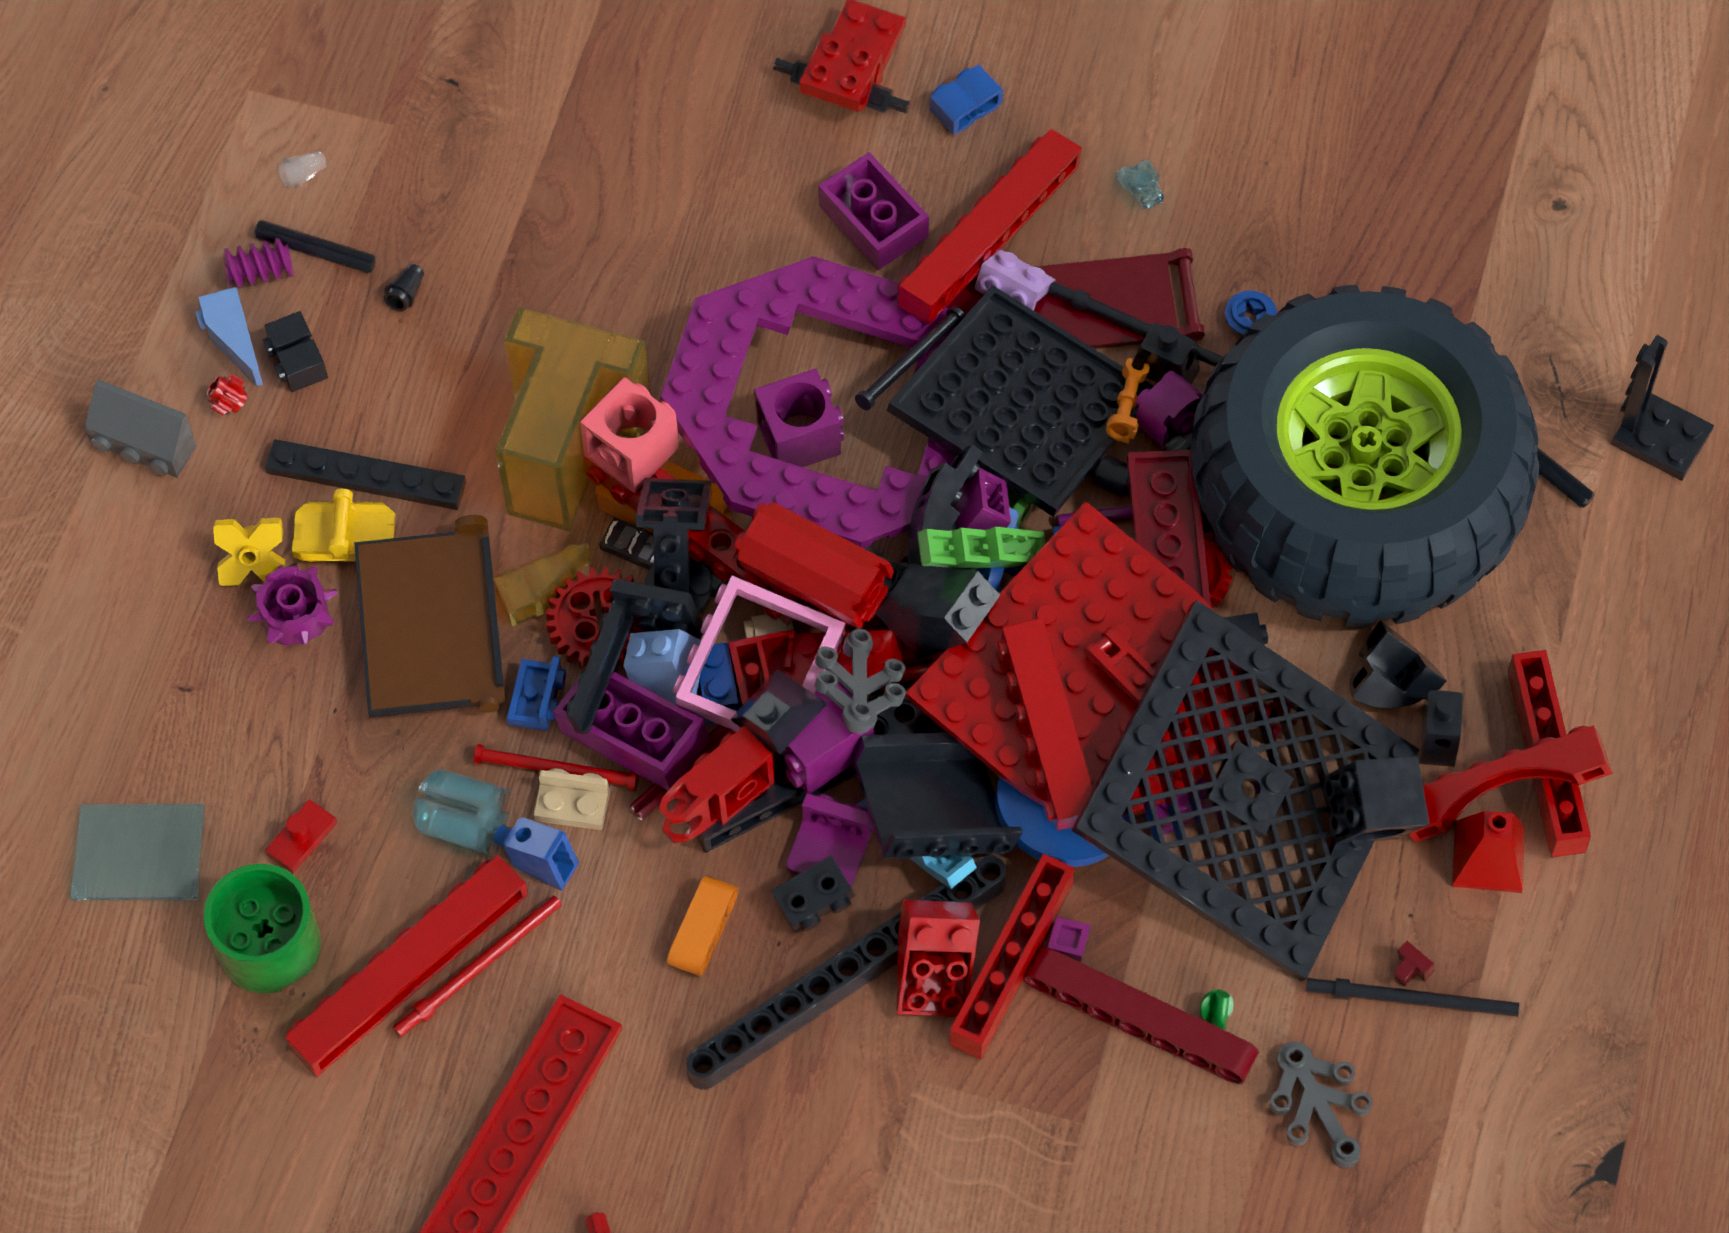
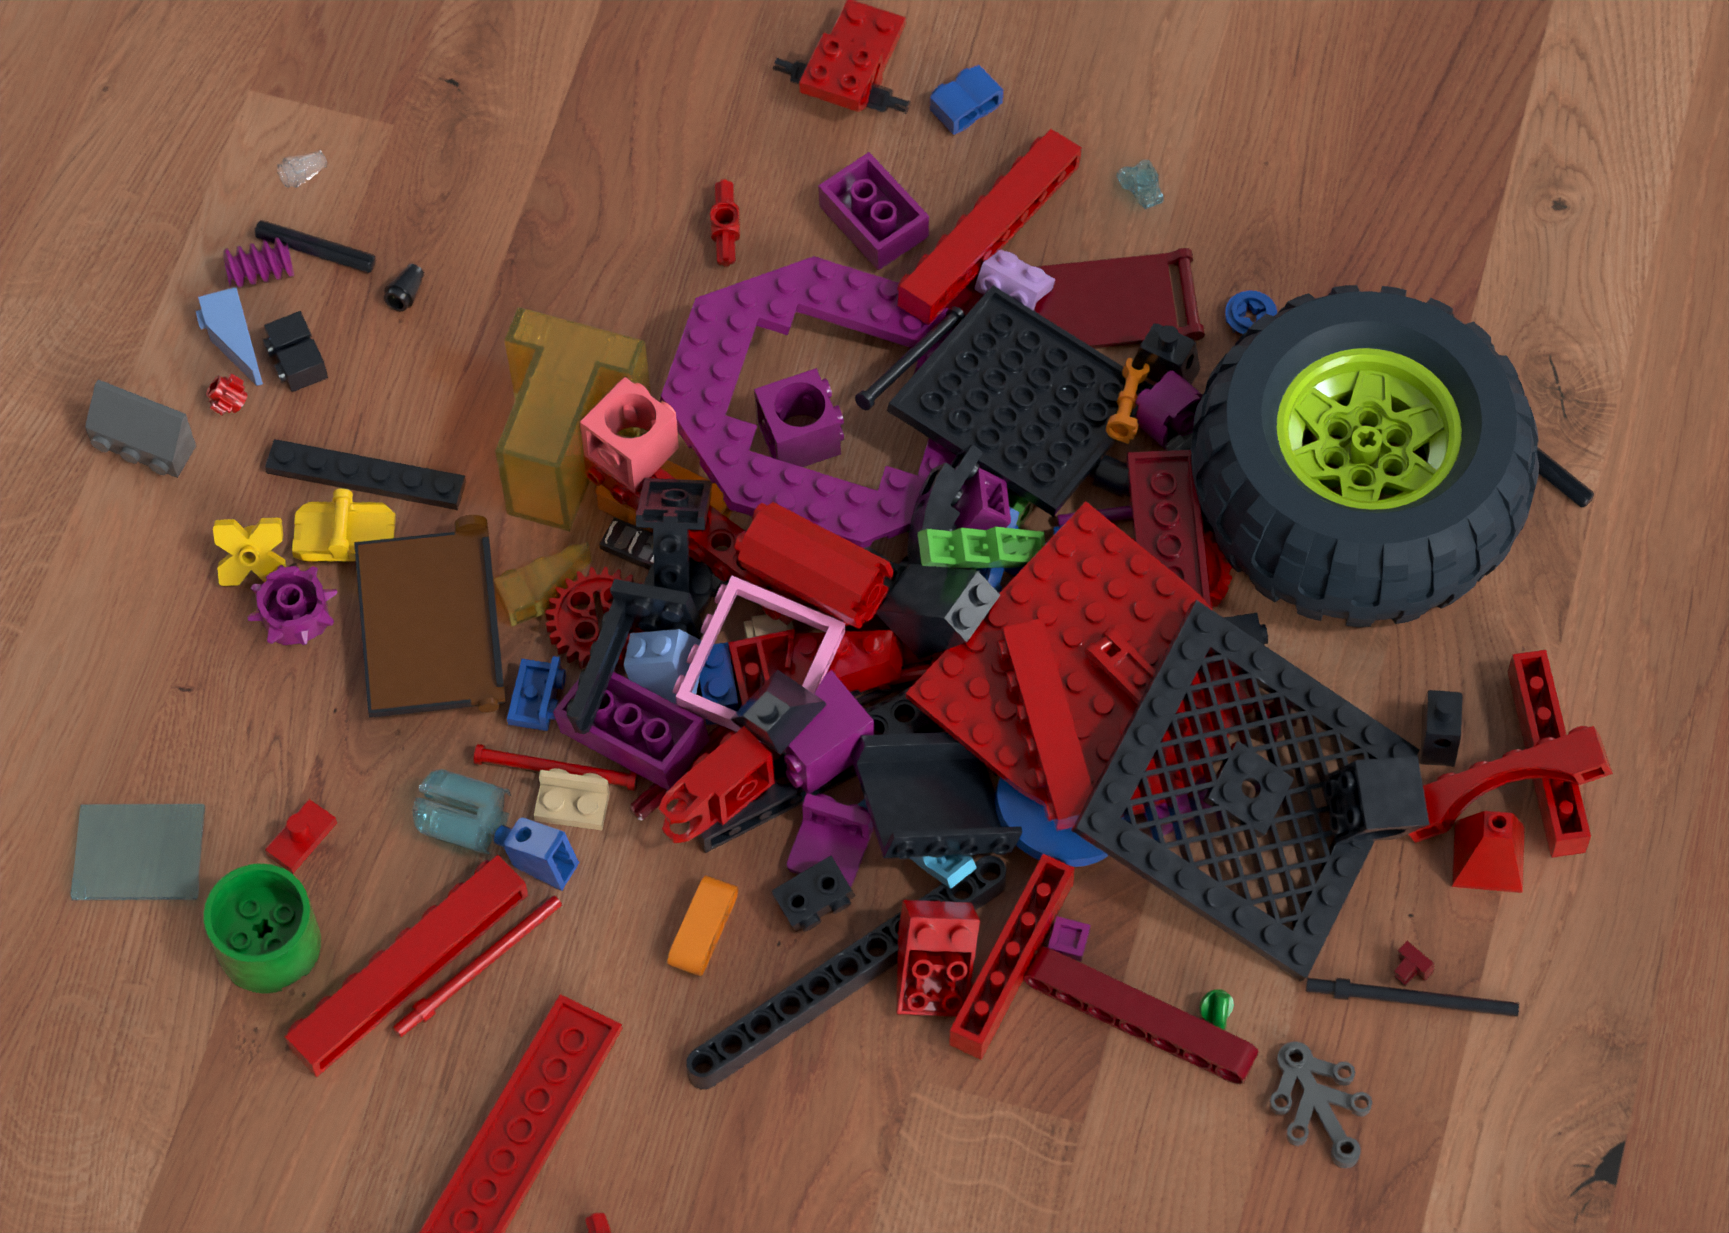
dark grey plant [815,629,906,734] -> none
black bar [1049,282,1224,367] -> none
black brick [1350,620,1447,708] -> none
black bracket [1611,335,1714,481] -> none
none -> red axle [710,179,740,267]

